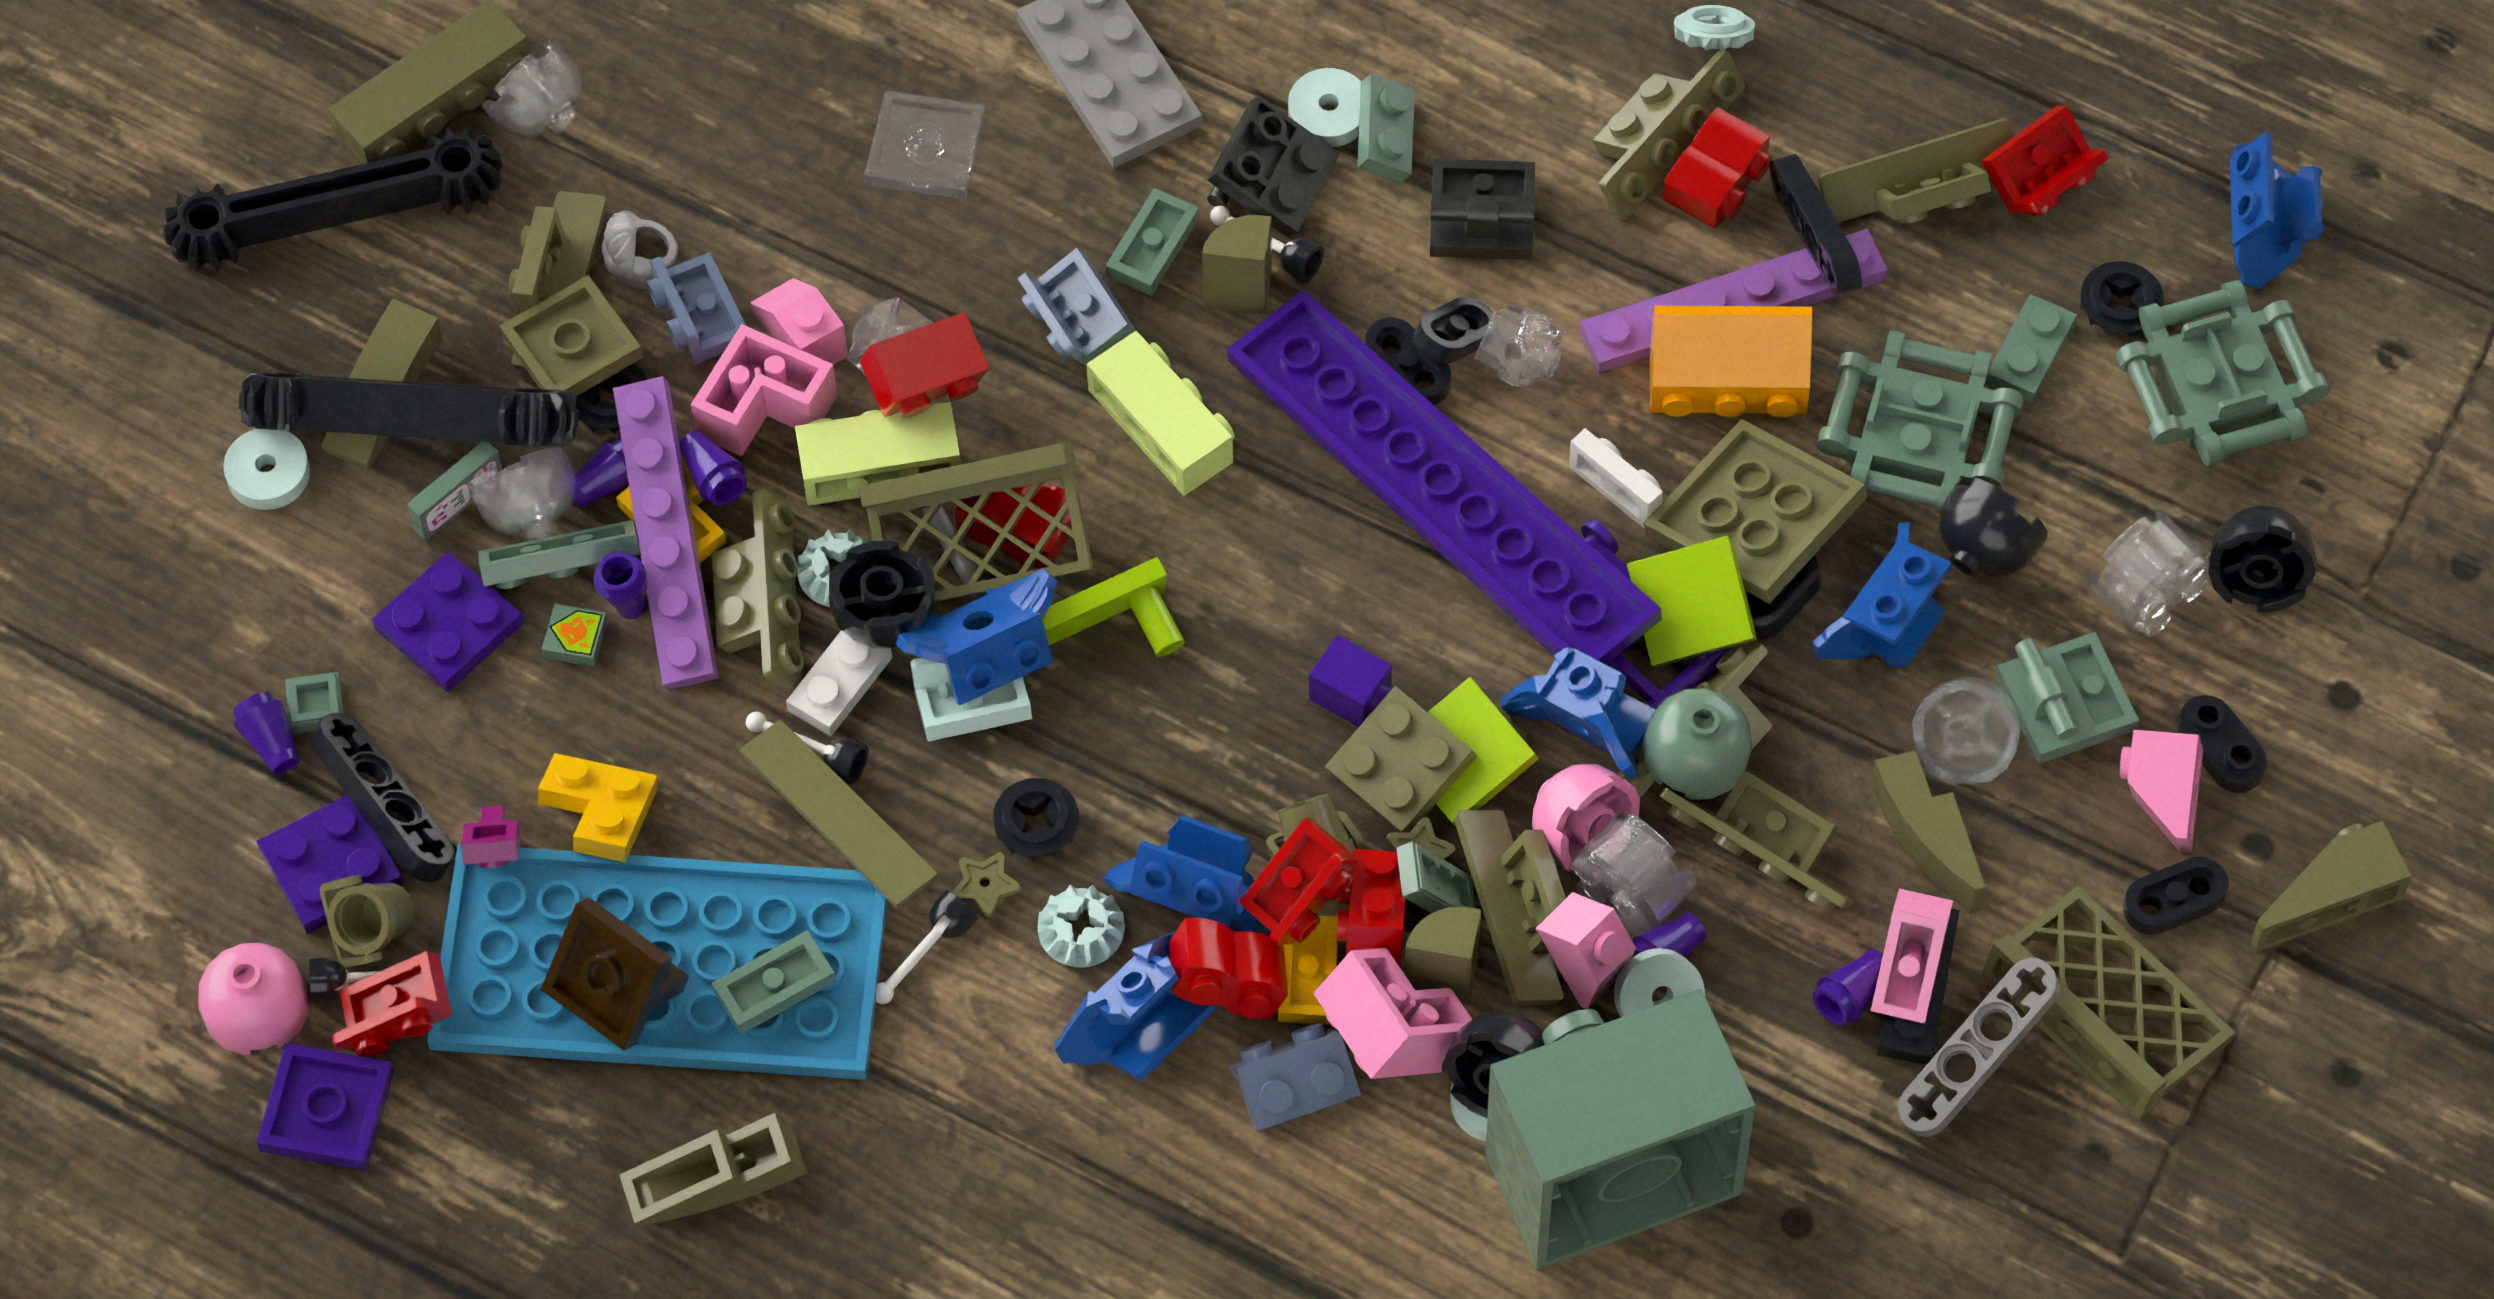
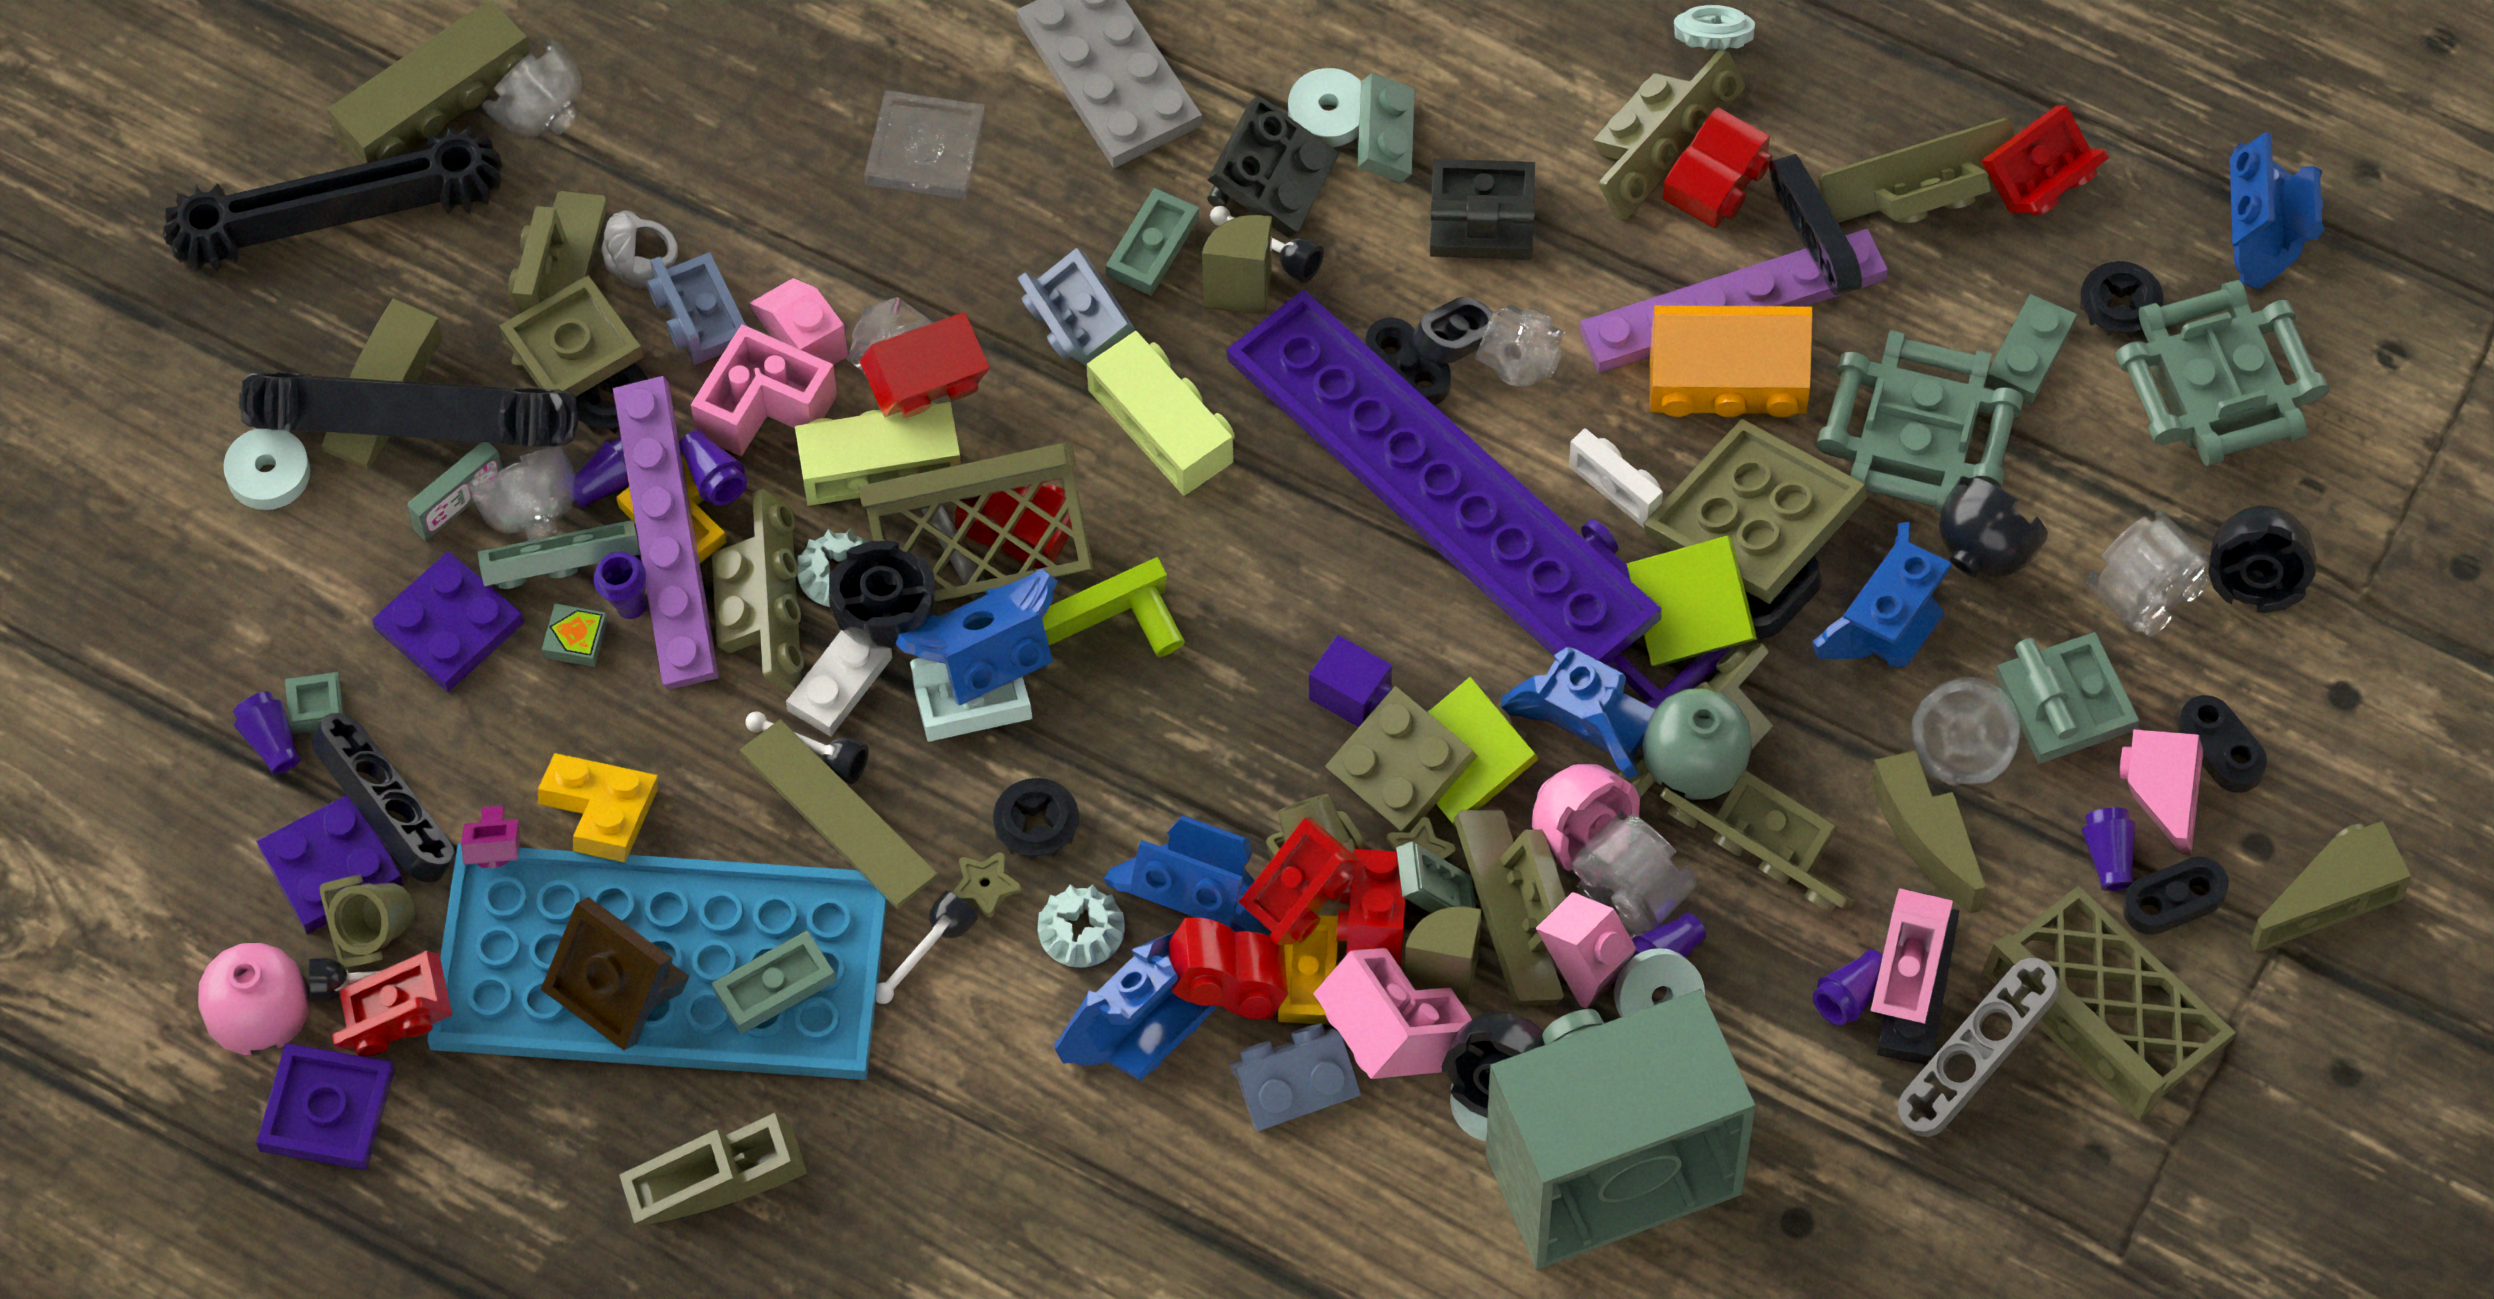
none -> dark purple cone [2082,807,2136,891]

